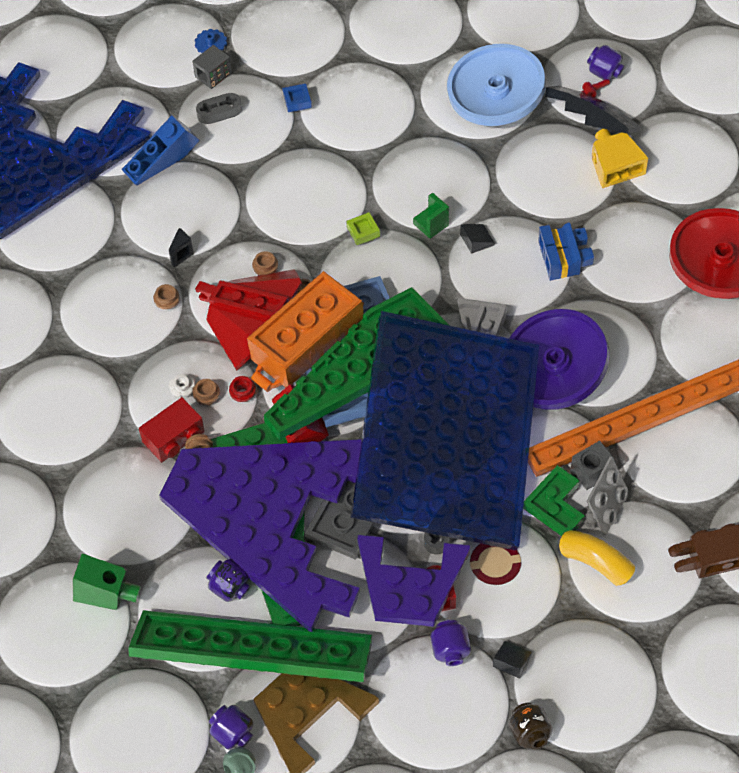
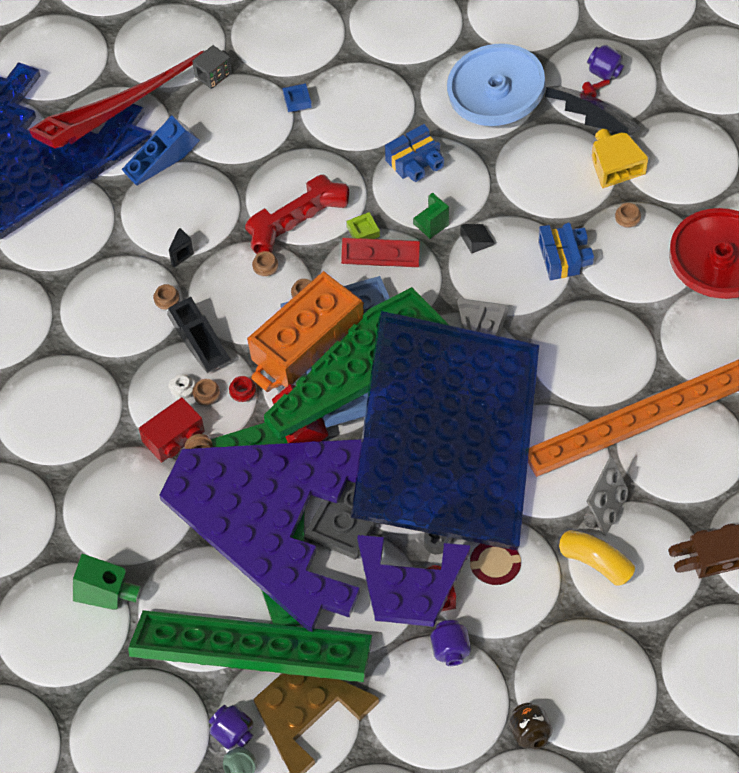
blue piece [195,29,227,53] -> none
red panel [195,269,302,371] -> none
dark grey beam [196,93,242,124] -> none
dark purple head [206,559,250,602] -> none
black slope [493,641,532,679] -> none
dark purple dish [502,309,610,410] -> none
green plate [522,465,585,536] -> none
dark grey brick [570,441,616,490] -> none
none -> red plate [29,50,204,148]
none -> black slope [167,296,231,373]
none -> red plate [245,174,349,254]
none -> red plate [341,237,420,267]
none -> blue hips [385,124,444,182]
none -> medium nougat plate [615,203,641,227]

